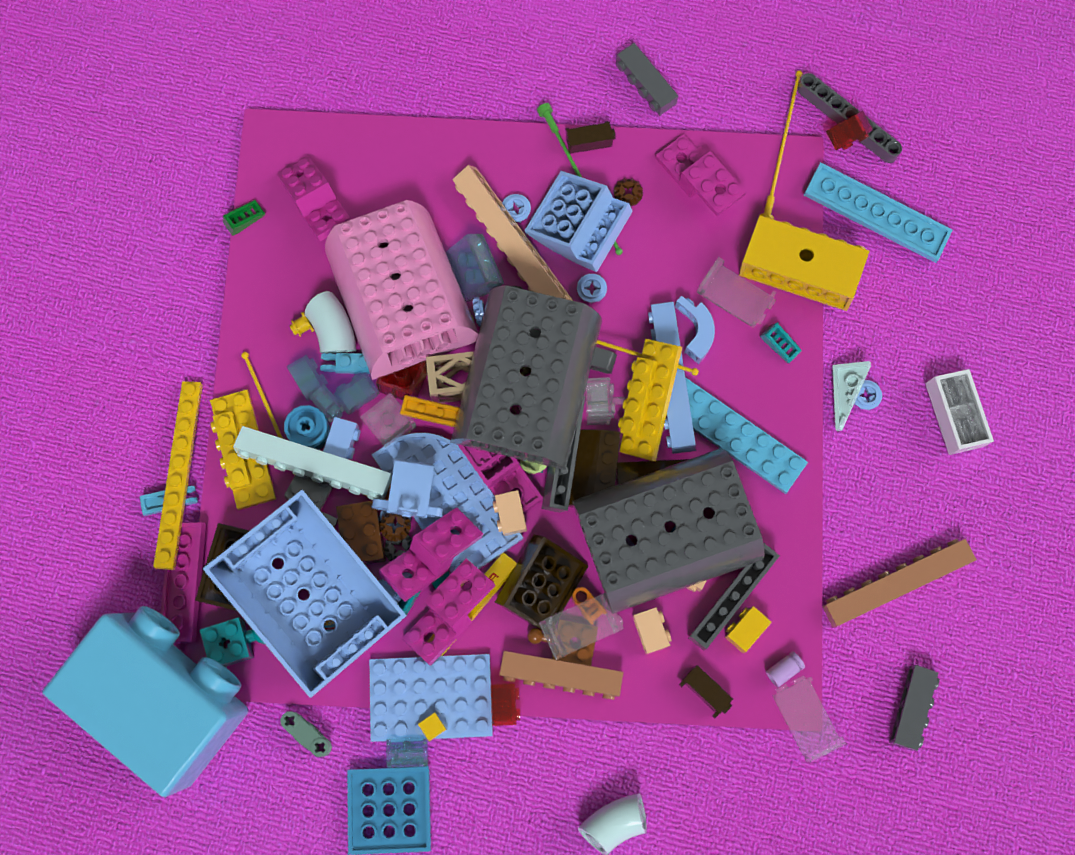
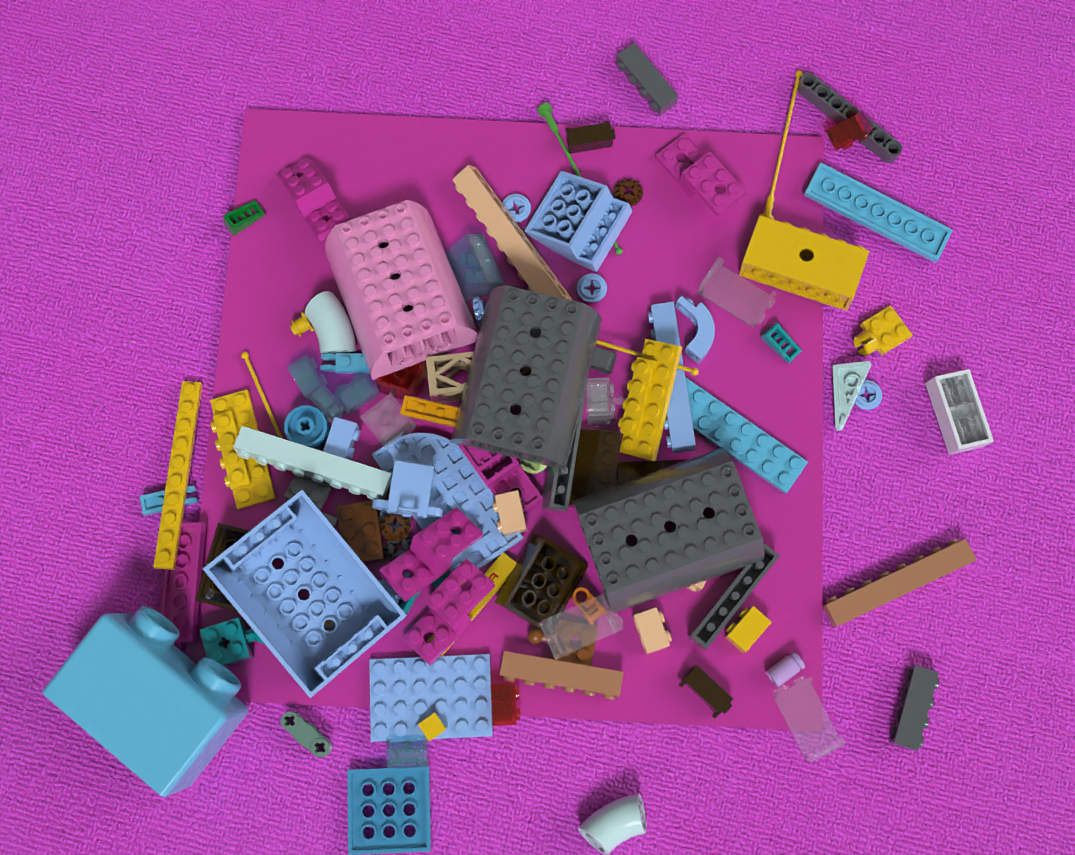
none -> yellow plate [853,306,913,356]

